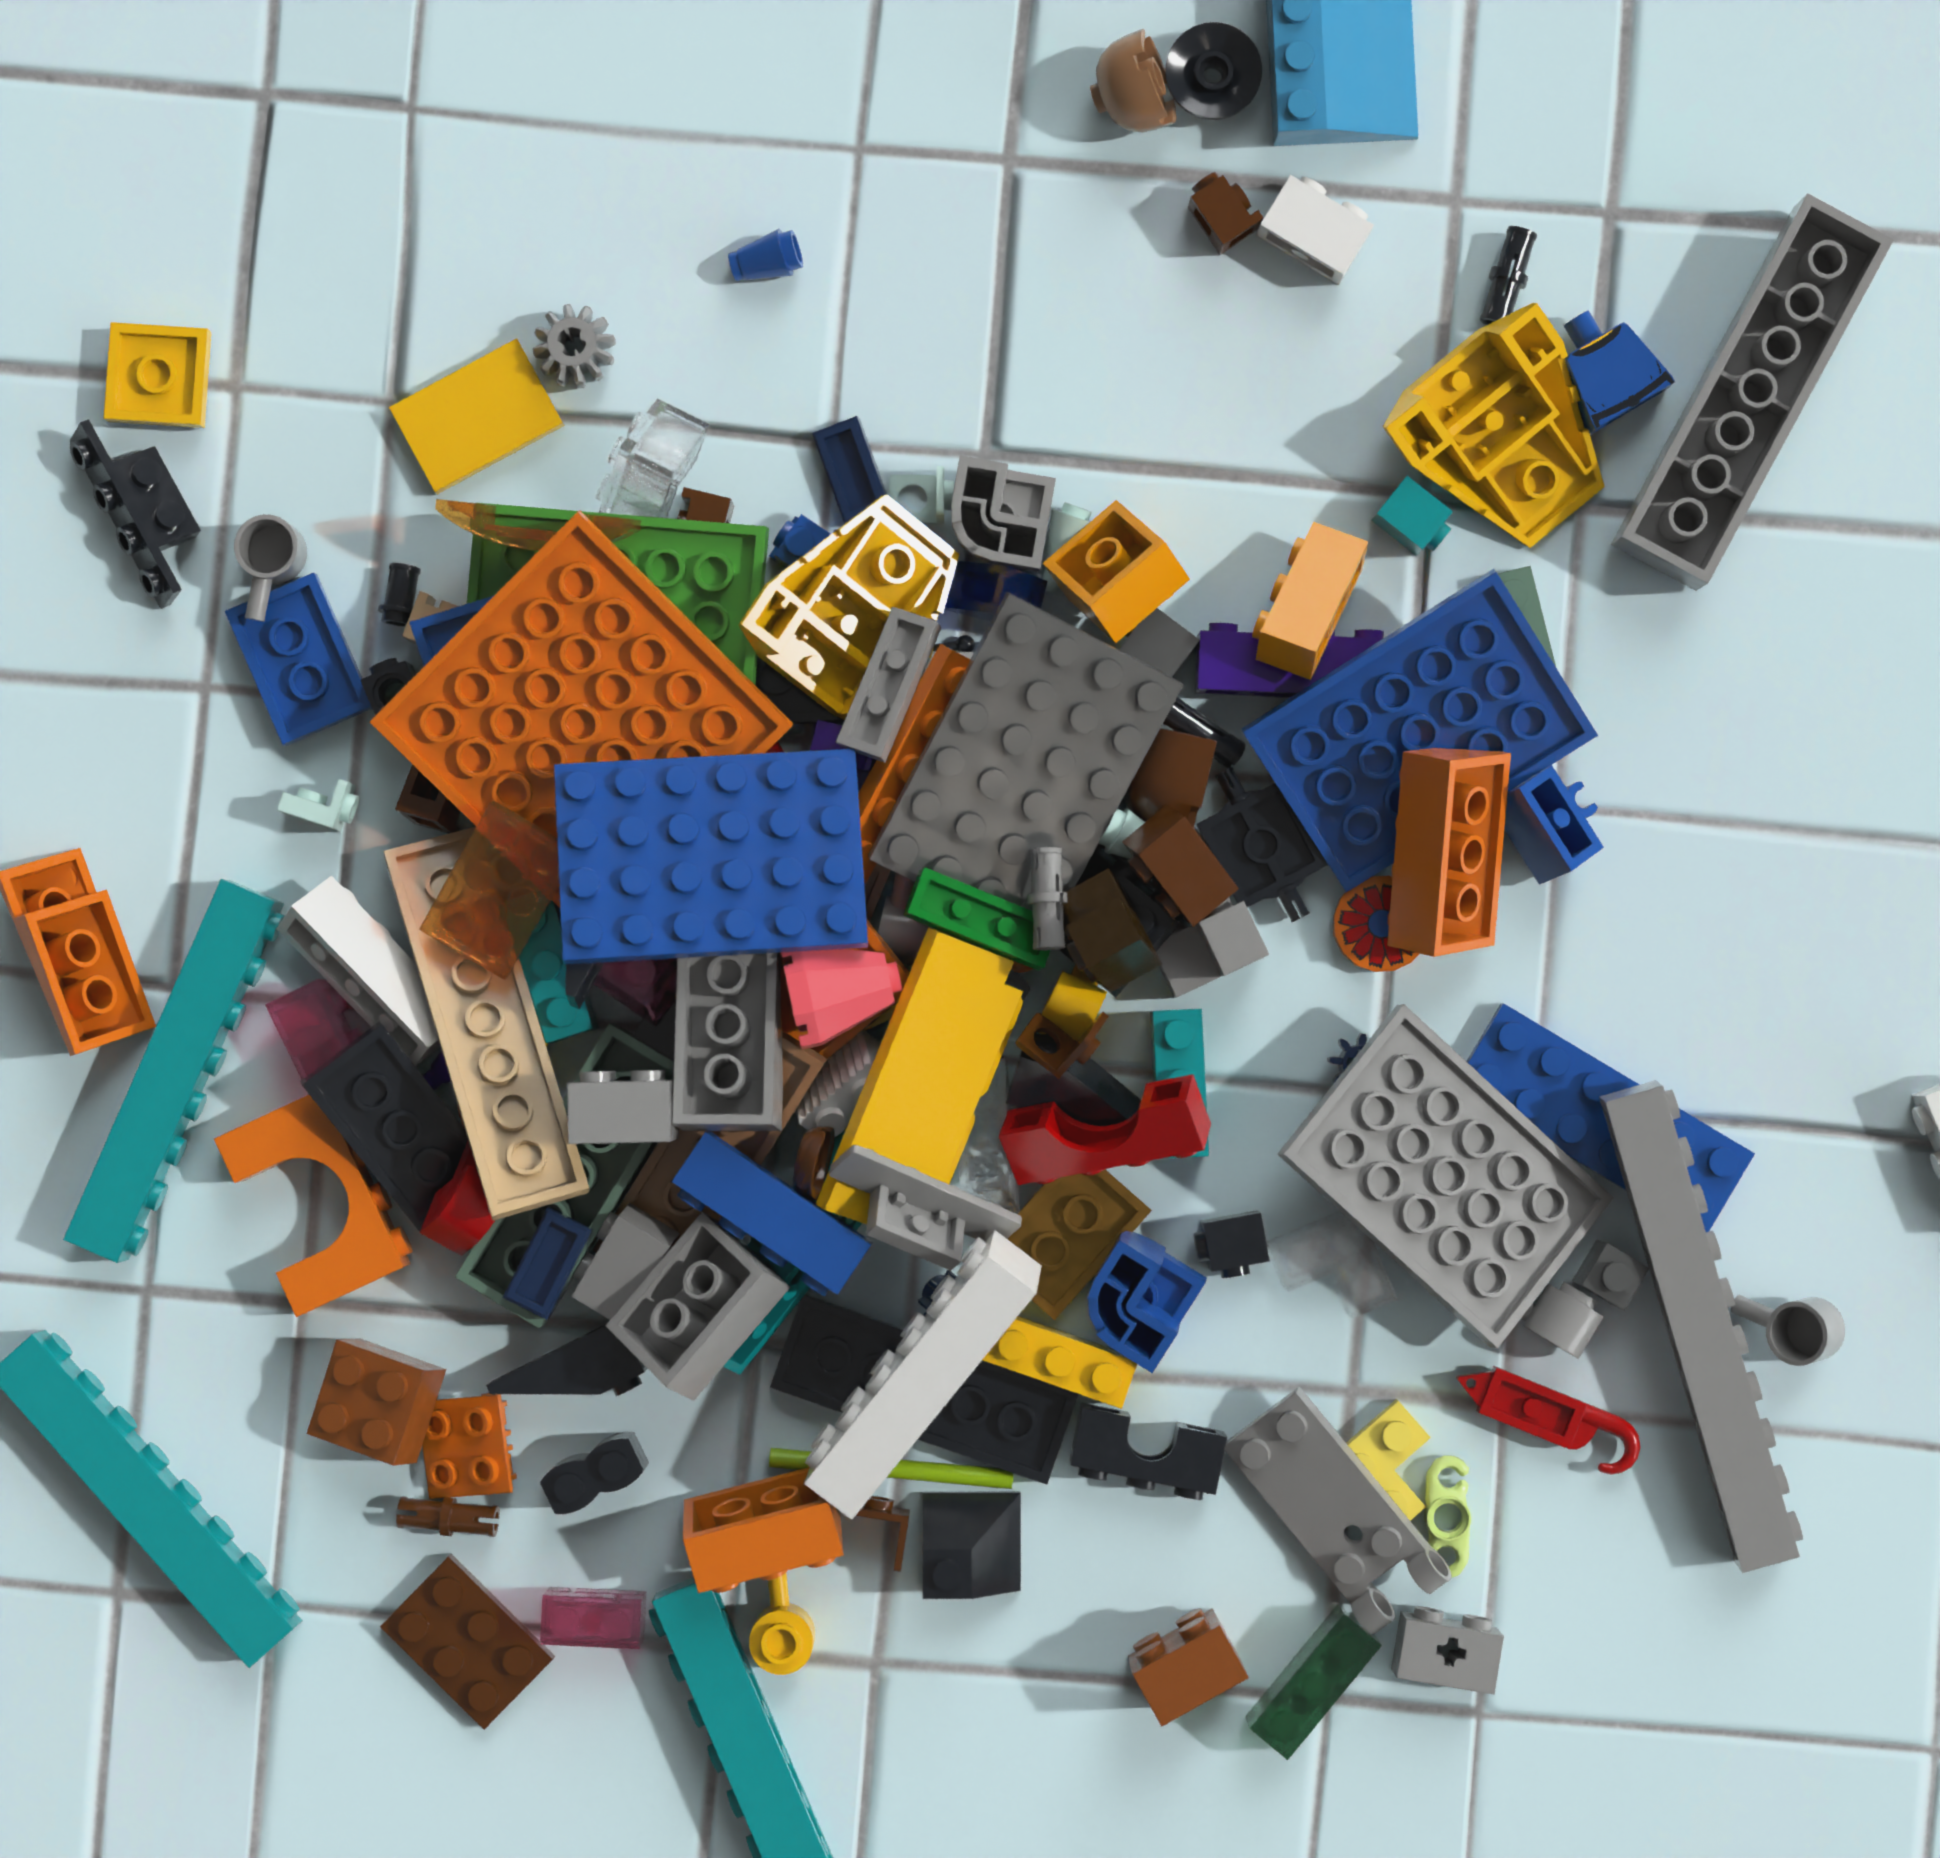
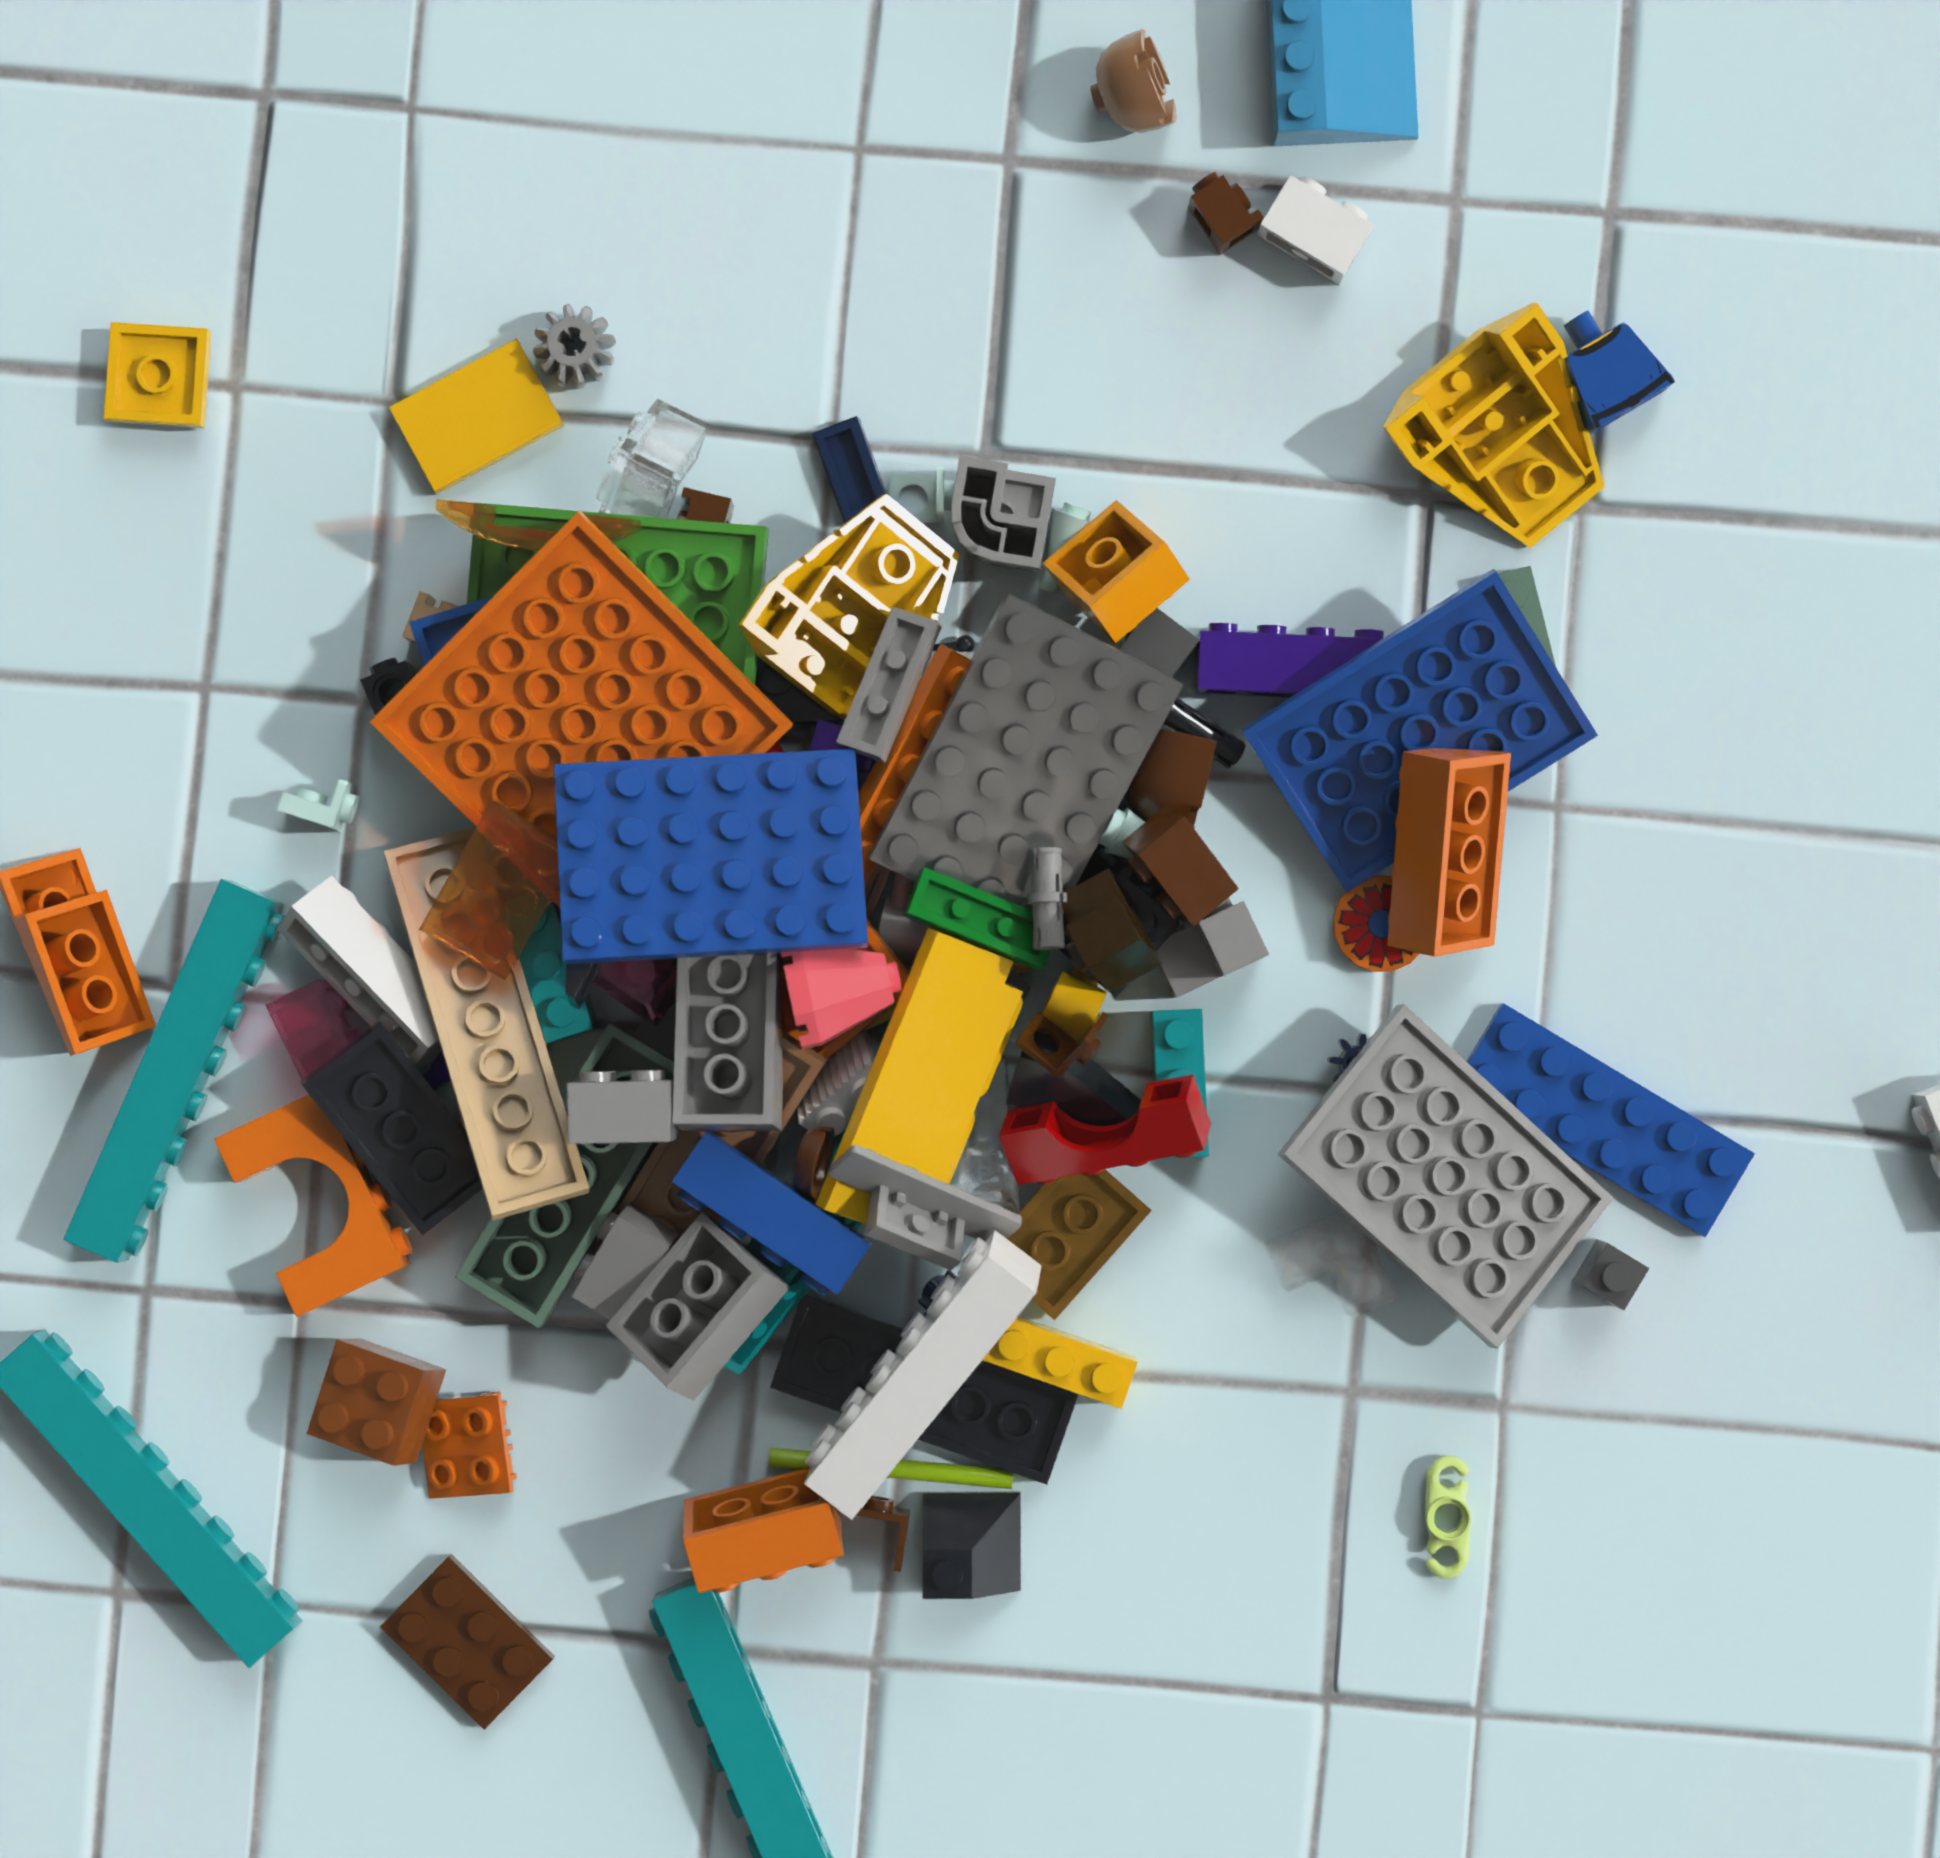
black bracket [70,419,201,609] -> none
blue plate [225,572,372,746] -> none
light grey piece [234,514,307,622] -> none
black pin [378,563,421,627] -> none
reddish brown brick [395,764,461,834] -> none
reddish brown pin [396,1496,500,1537] -> none
red brick [420,1141,495,1256] -> none
black slope [486,1324,648,1396] -> none
dark blue tile [502,1207,593,1319] -> none
black brick [540,1432,649,1514] -> none
clear pink brick [540,1587,647,1649] -> none
blue cone [728,228,803,282] -> none
yellow piece [749,1573,815,1675] -> none
blue brick [769,514,831,568] -> none
clear blue slope [944,561,1048,621] -> none
black arch [1069,1402,1227,1500] -> none
blue brick [1087,1231,1207,1373] -> none
dark orange brick [1128,1608,1249,1727] -> none
black dish [1165,22,1262,120] -> none
black brick [1193,1210,1270,1278] -> none
black plate [1196,767,1328,923] -> none
light grey hinge [1225,1386,1452,1634] -> none
clear green brick [1245,1604,1382,1760] -> none
light orange brick [1252,522,1368,680] -> none
light yellow plate [1346,1399,1431,1521] -> none
teal brick [1371,476,1453,556] -> none
light grey brick [1391,1606,1504,1695] -> none
red plate [1456,1366,1641,1475] -> none
black pin [1479,226,1537,325] -> none
blue brick [1504,765,1604,885] -> none
light grey piece [1521,1282,1603,1359] -> none
light grey brick [1599,1080,1803,1573] -> none
light grey brick [1611,193,1894,591] -> none
light grey piece [1731,1295,1845,1366] -> none

